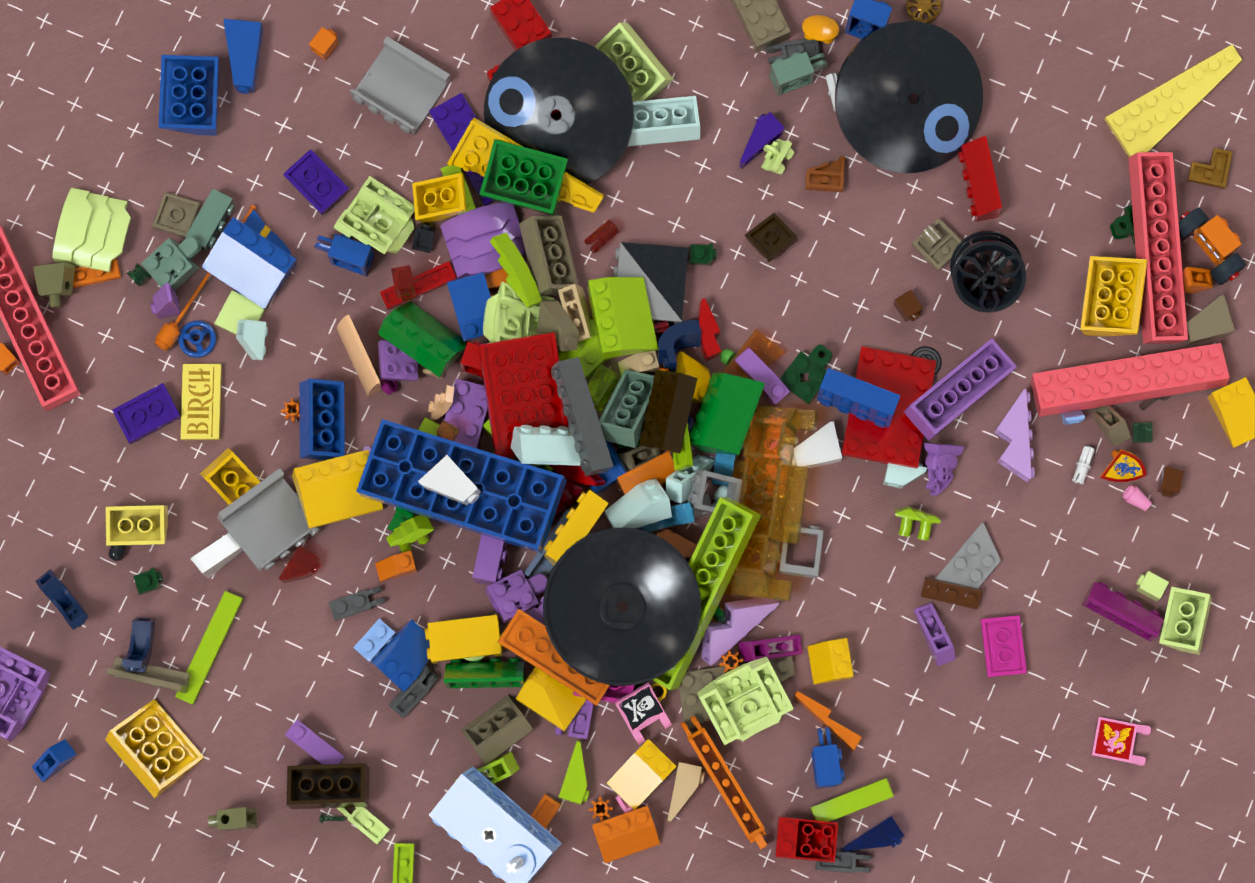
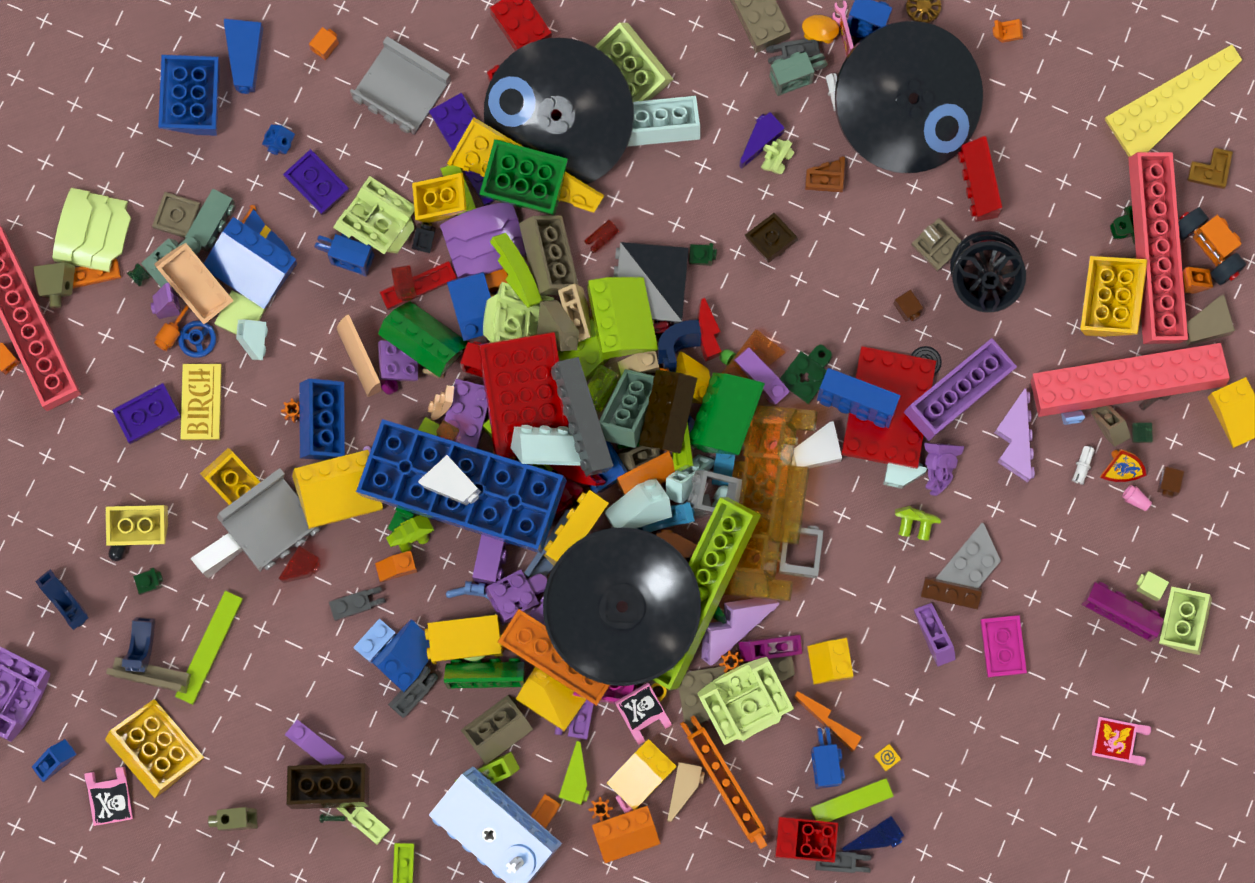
none -> flag [84,766,133,826]
none -> light nougat slope [154,243,233,324]
none -> blue brick [262,124,295,155]
none -> medium blue piece [446,581,488,599]
none -> bright pink flag [832,1,854,57]
none -> yellow tile [874,744,901,772]
none -> orange bracket [993,19,1023,43]

